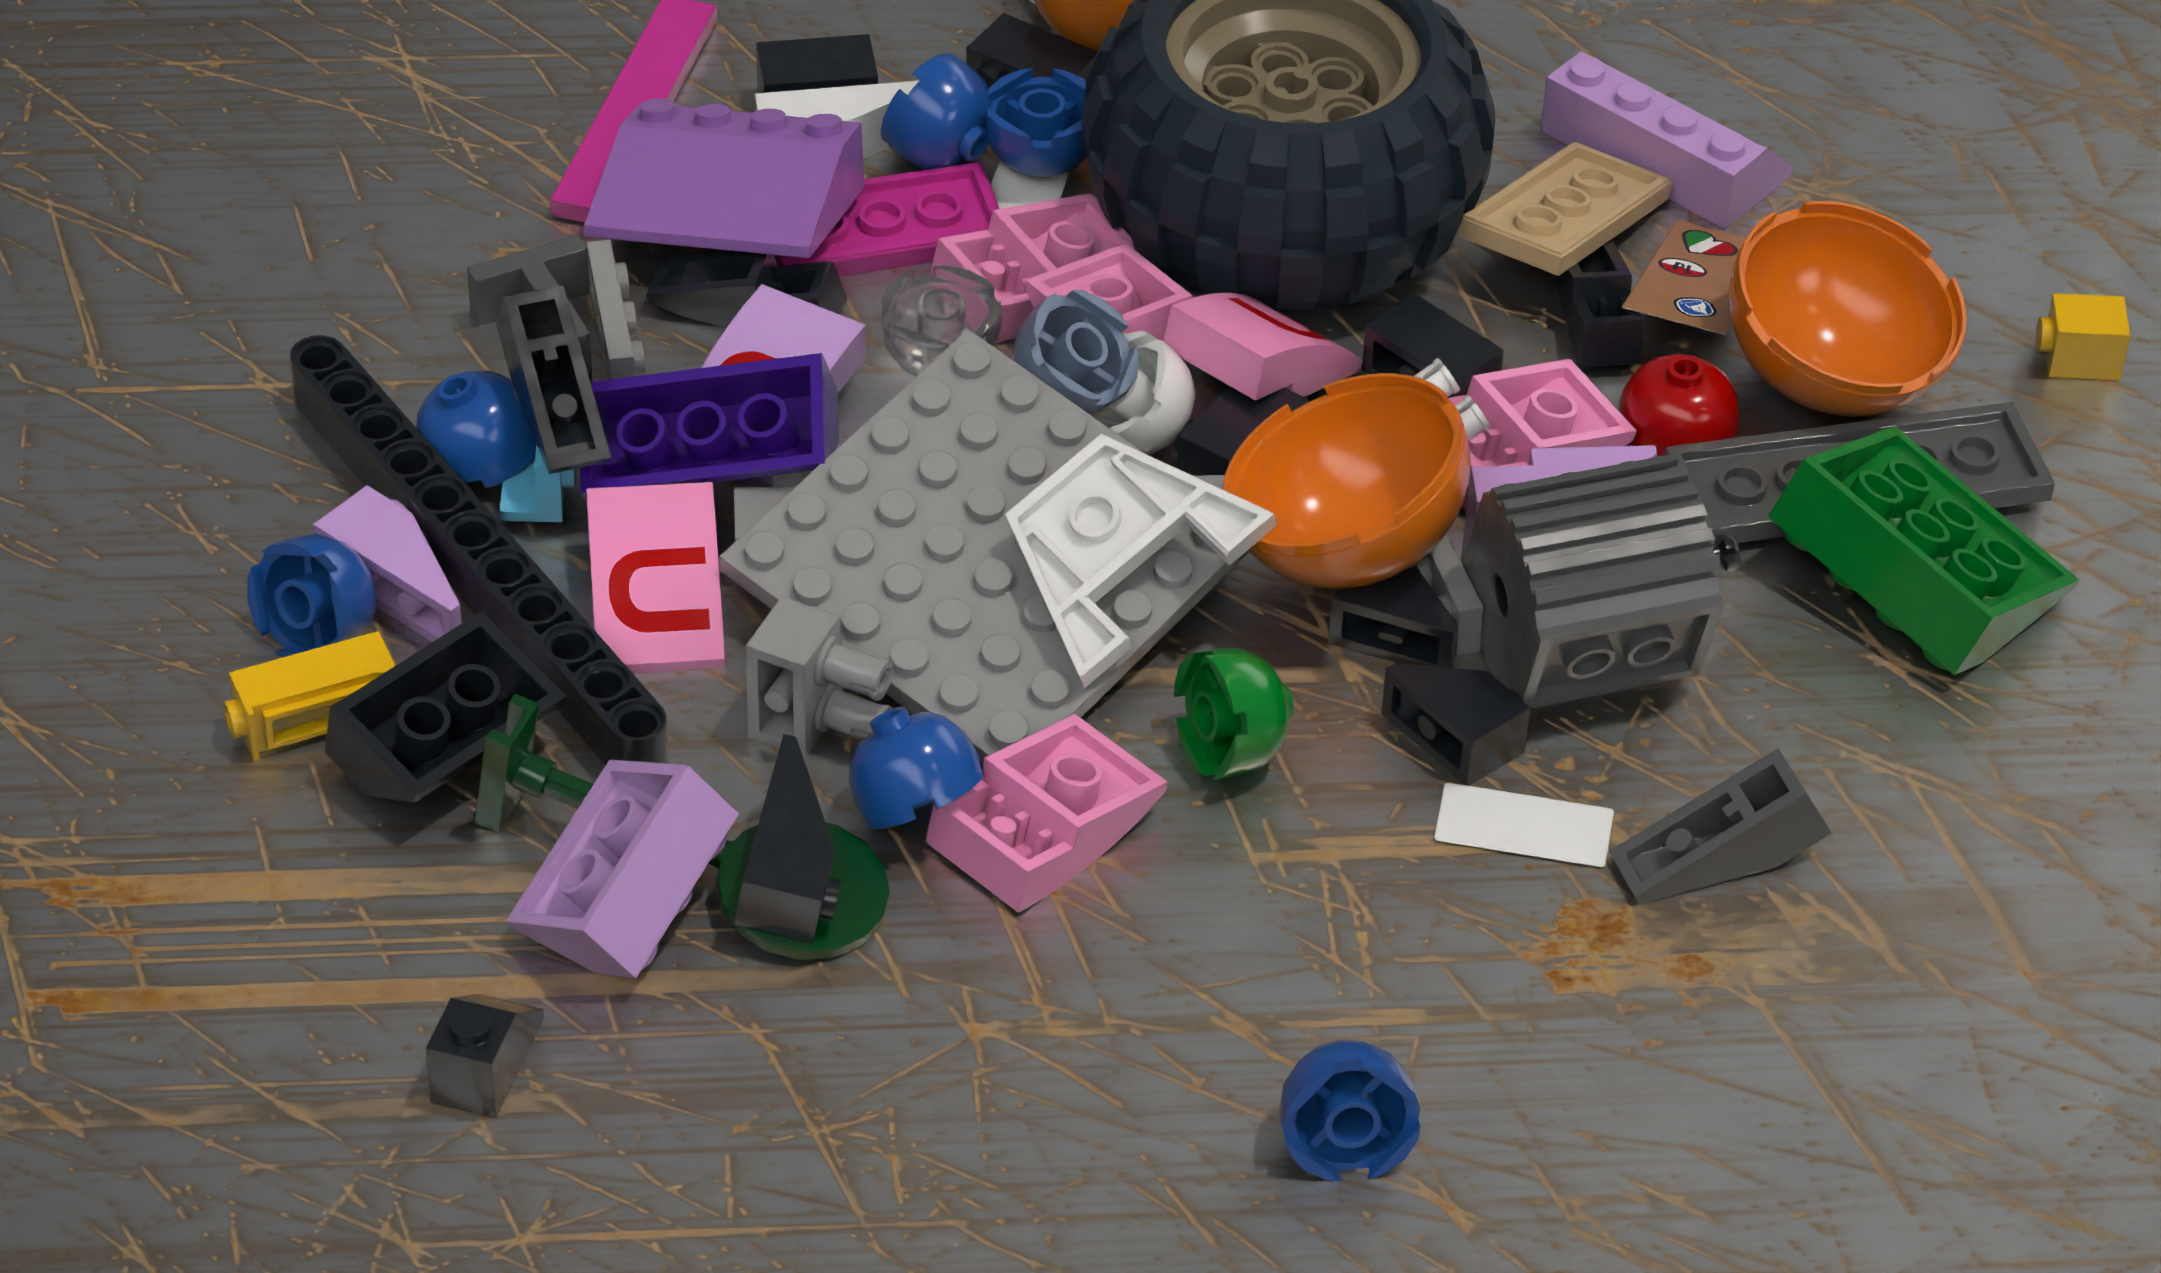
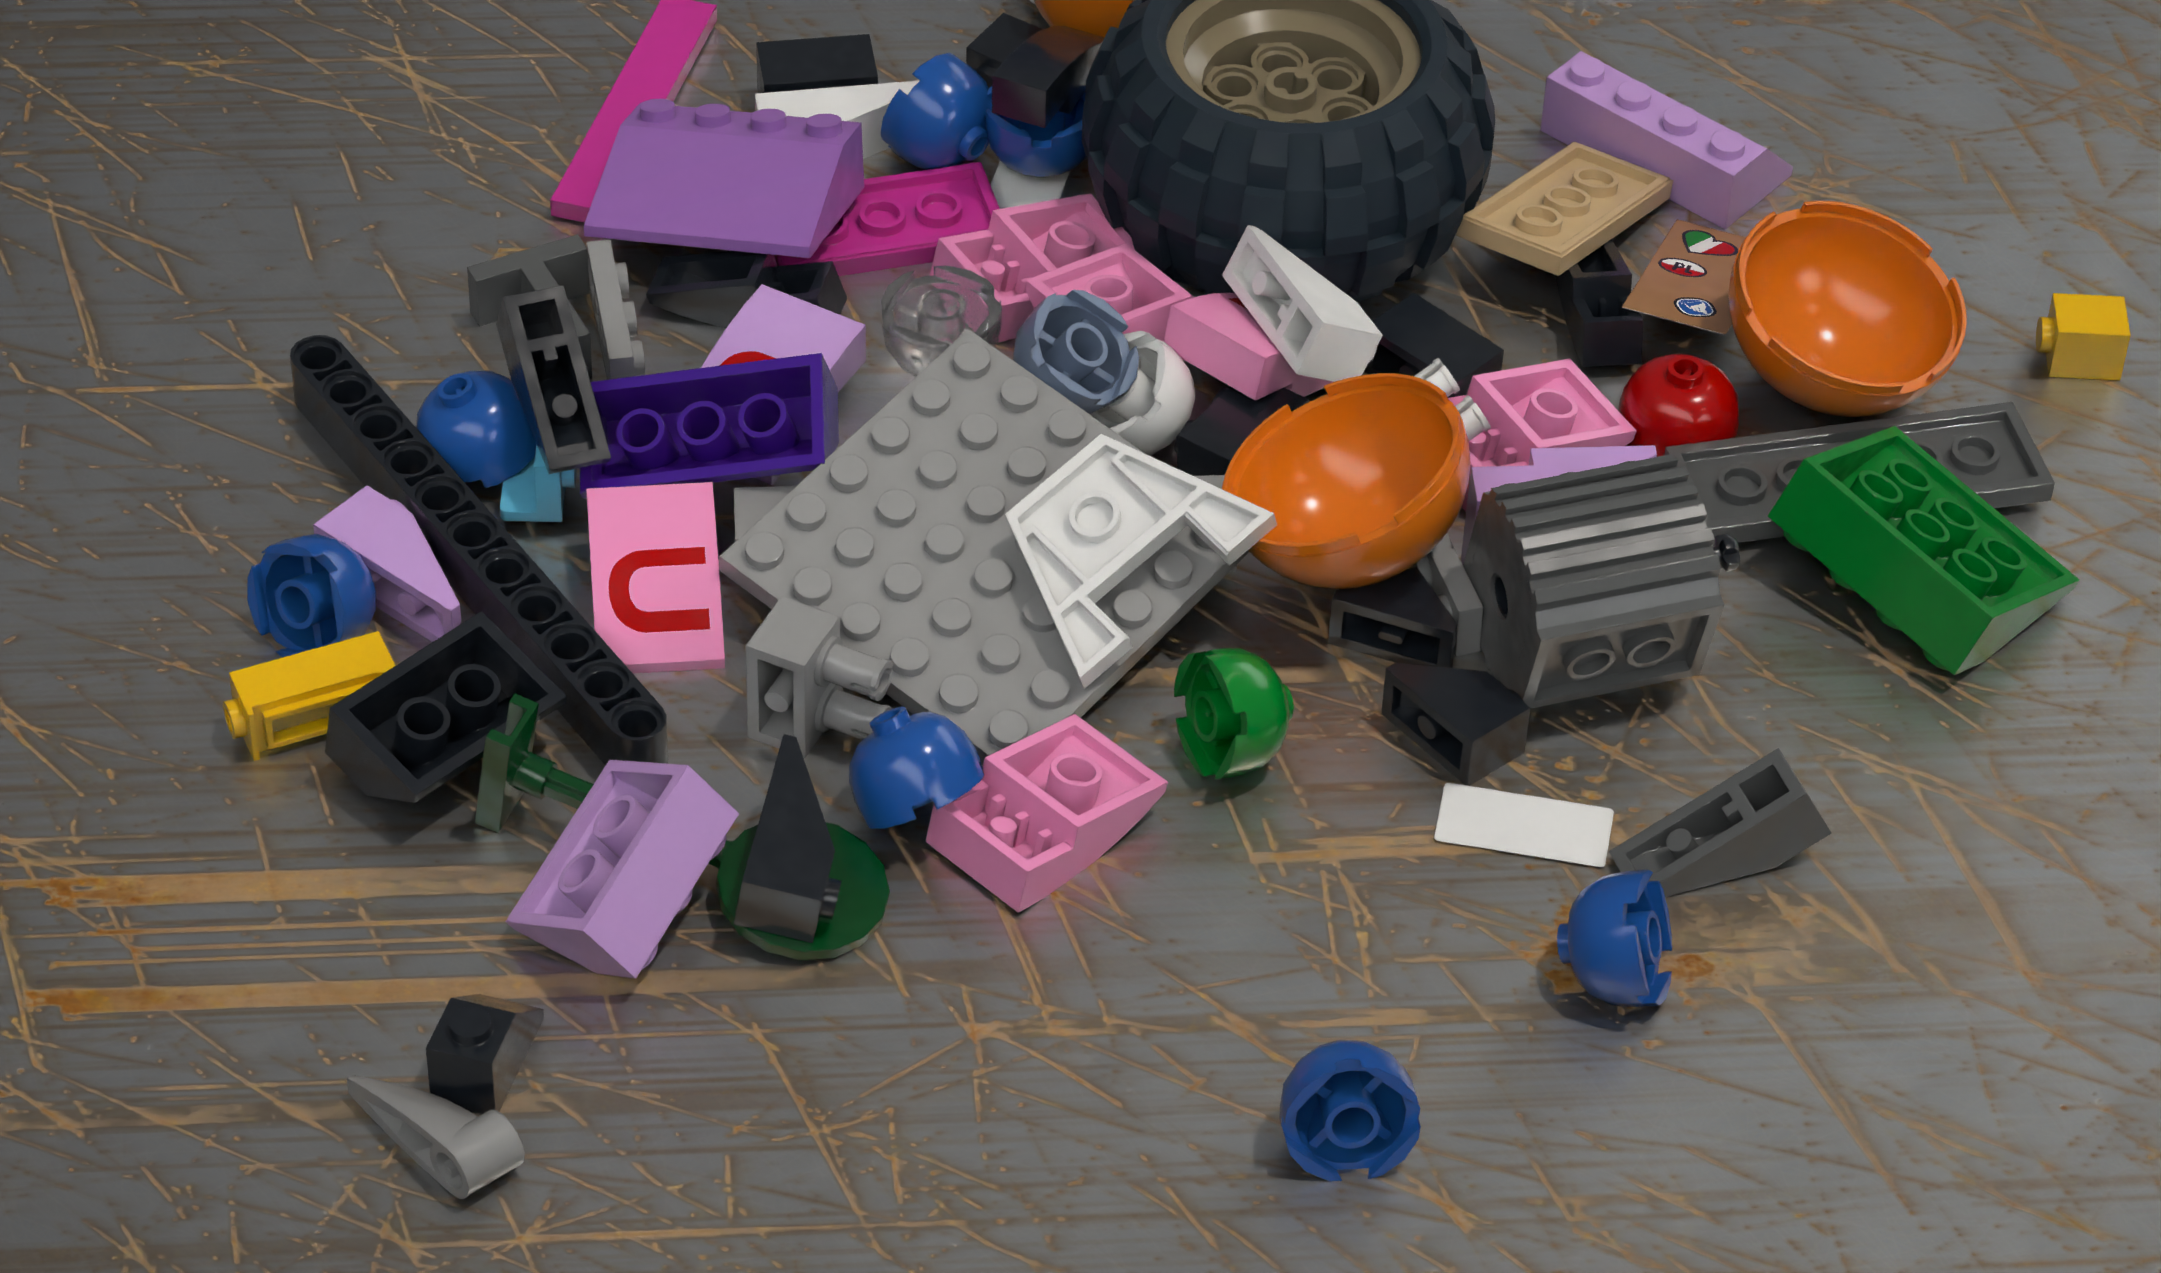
none -> light grey piece [347,1075,525,1199]
none -> black slope [992,26,1104,128]
none -> white slope [1222,225,1383,382]
none -> blue cylinder [1557,870,1672,1007]

